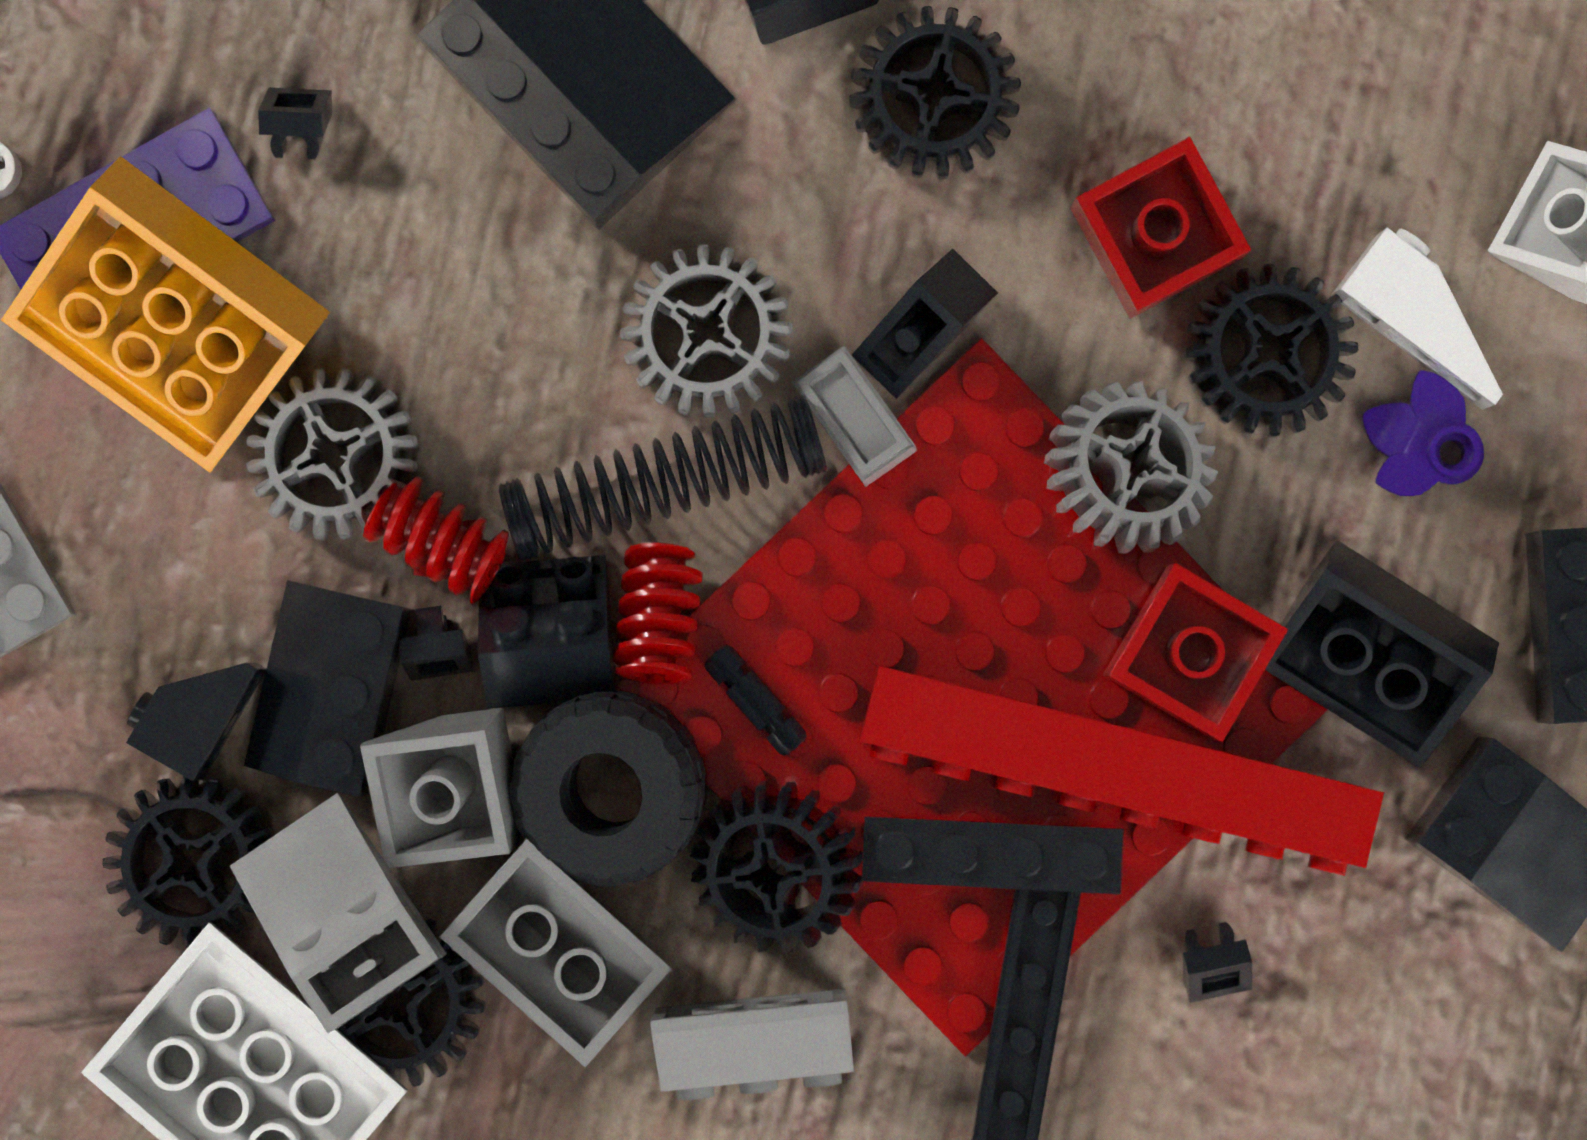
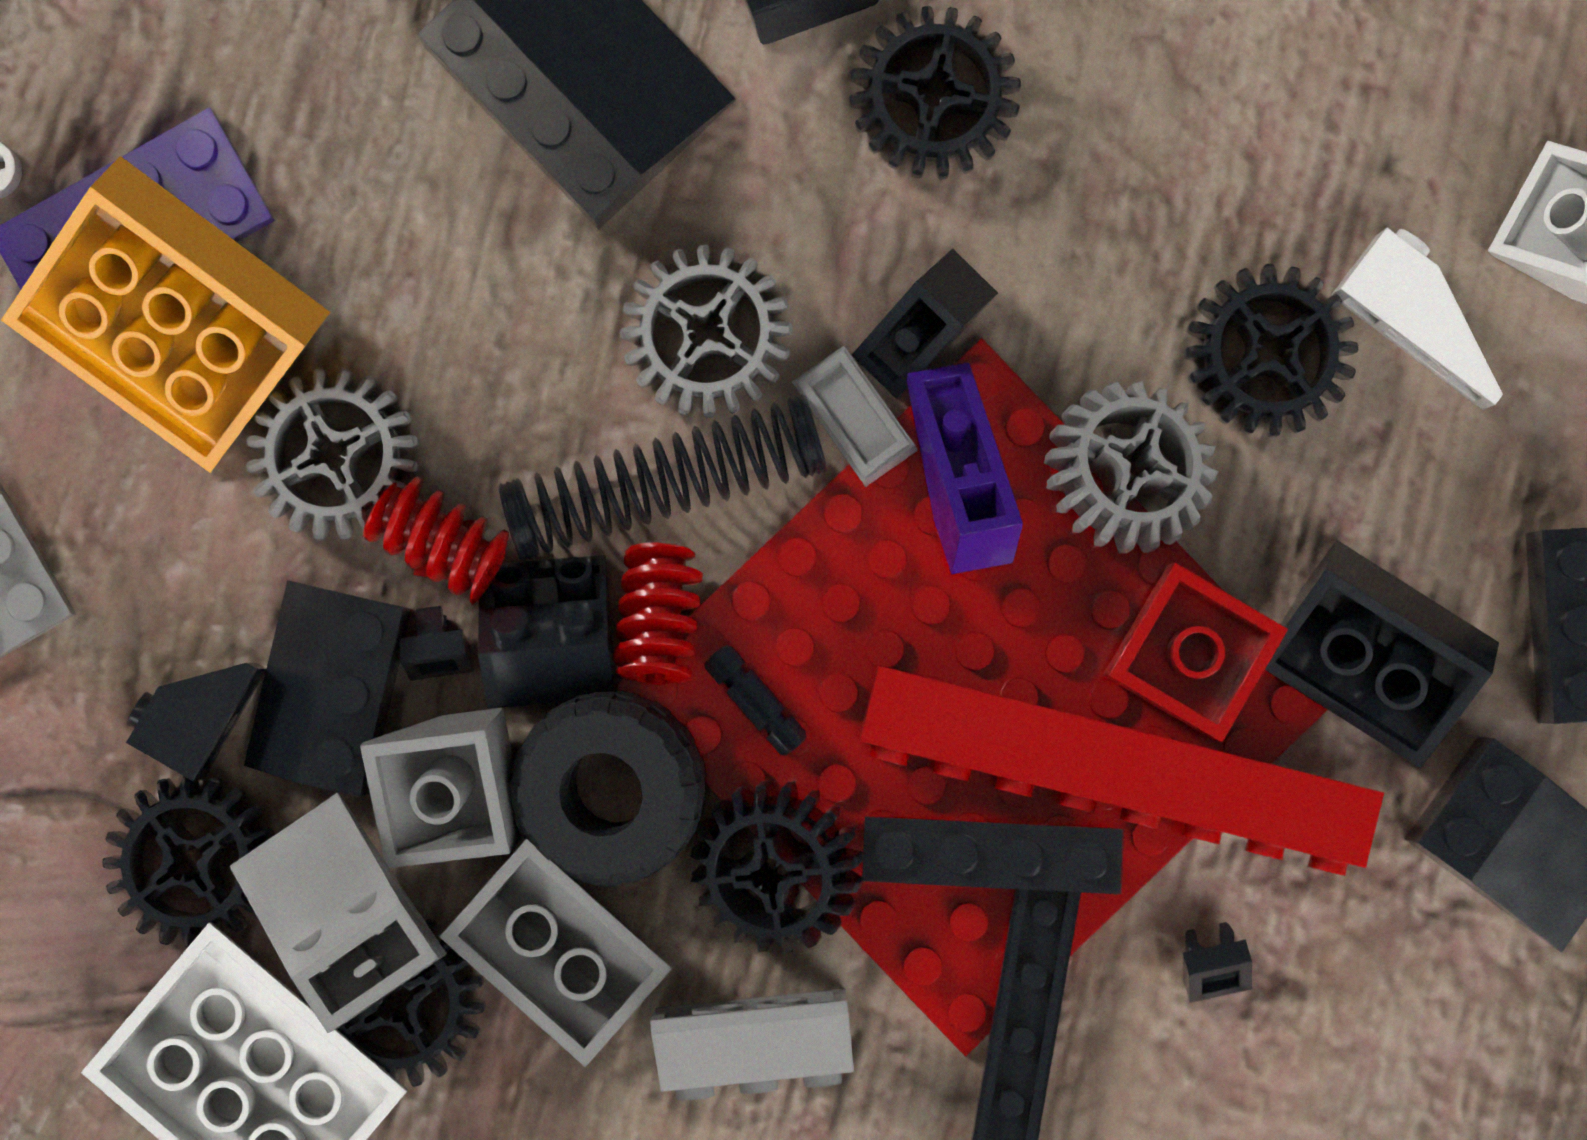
black tile [258,87,332,160] -> none
red brick [1070,137,1251,319] -> none
dark purple plate [1362,370,1484,497] -> none
none -> dark purple slope [907,362,1023,575]

